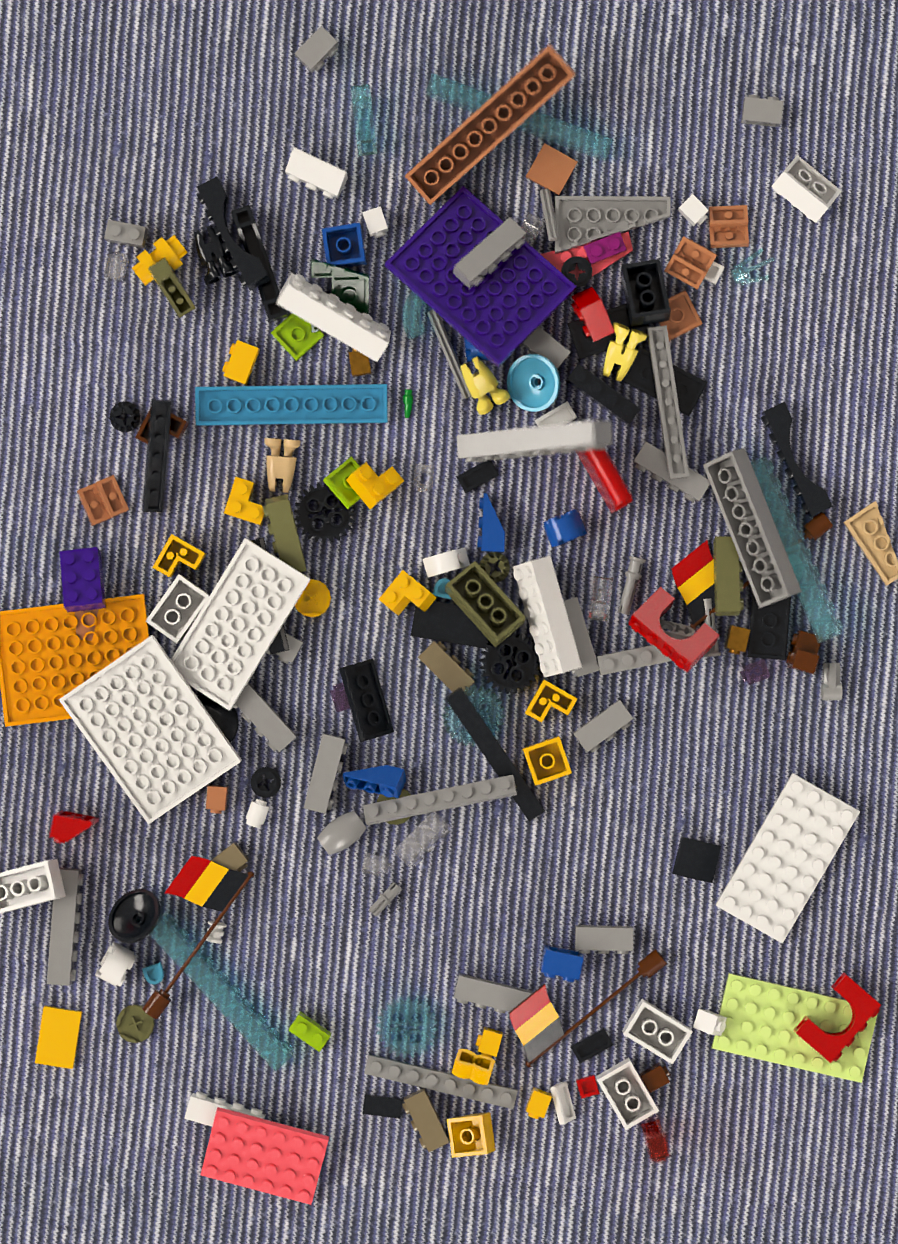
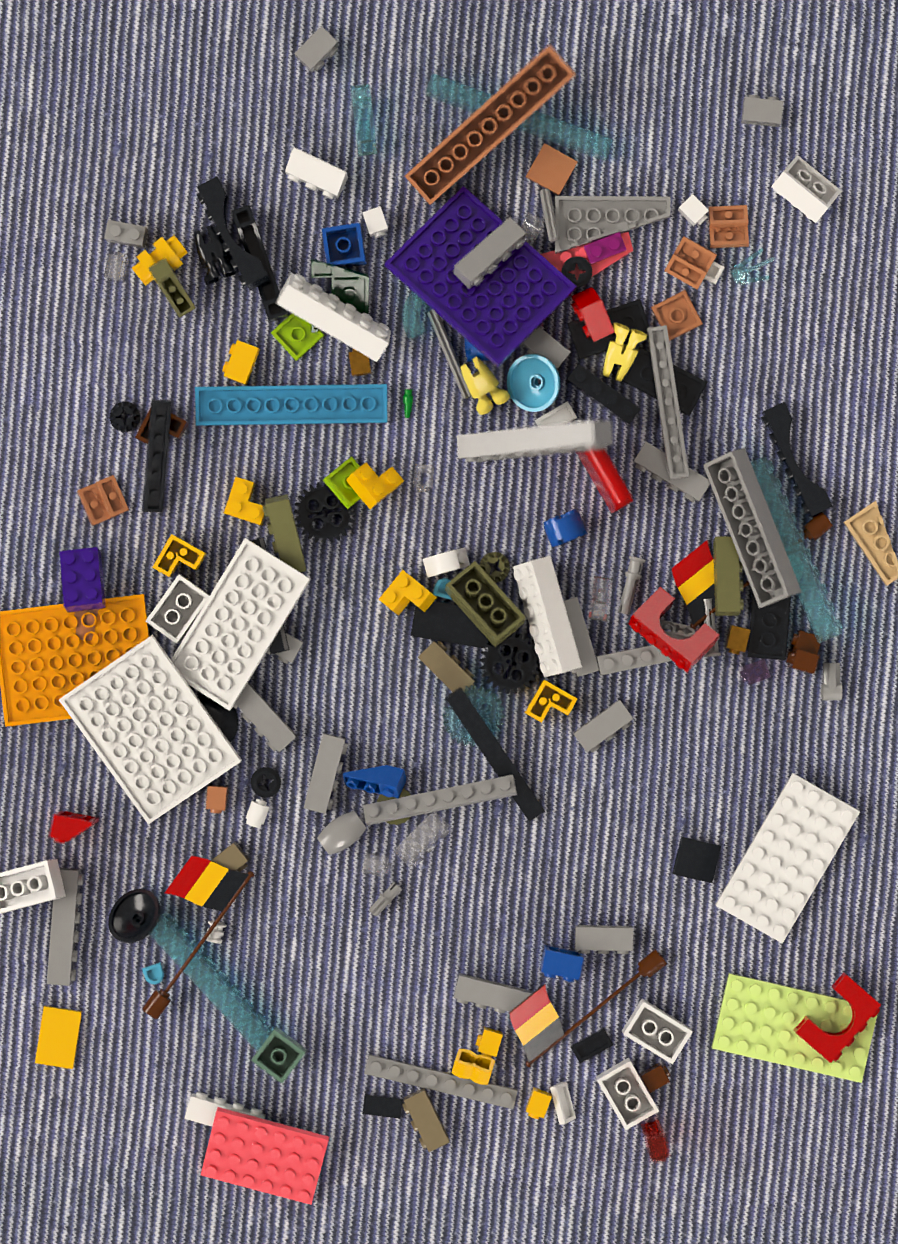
white brick [95,941,136,987] -> none
olive tile [116,1004,155,1043] -> none
tan piece [264,438,301,493] -> none
lime brick [288,1011,331,1052] -> none
yellow tile [295,579,331,617] -> none
clear purple brick [330,682,350,712] -> none
black tile [339,659,394,742] -> none
clear light blue gear [376,995,438,1059] -> none
yellow slope [447,1112,496,1158] -> none
black tile [457,460,499,494] -> none
blue slope [478,493,505,552] -> none
yellow brick [522,736,572,786] -> none
red tile [576,1074,600,1099] -> none
black brick [620,259,671,327] -> none
white brick [693,1009,727,1036] -> none
none -> sand green brick [251,1026,307,1083]

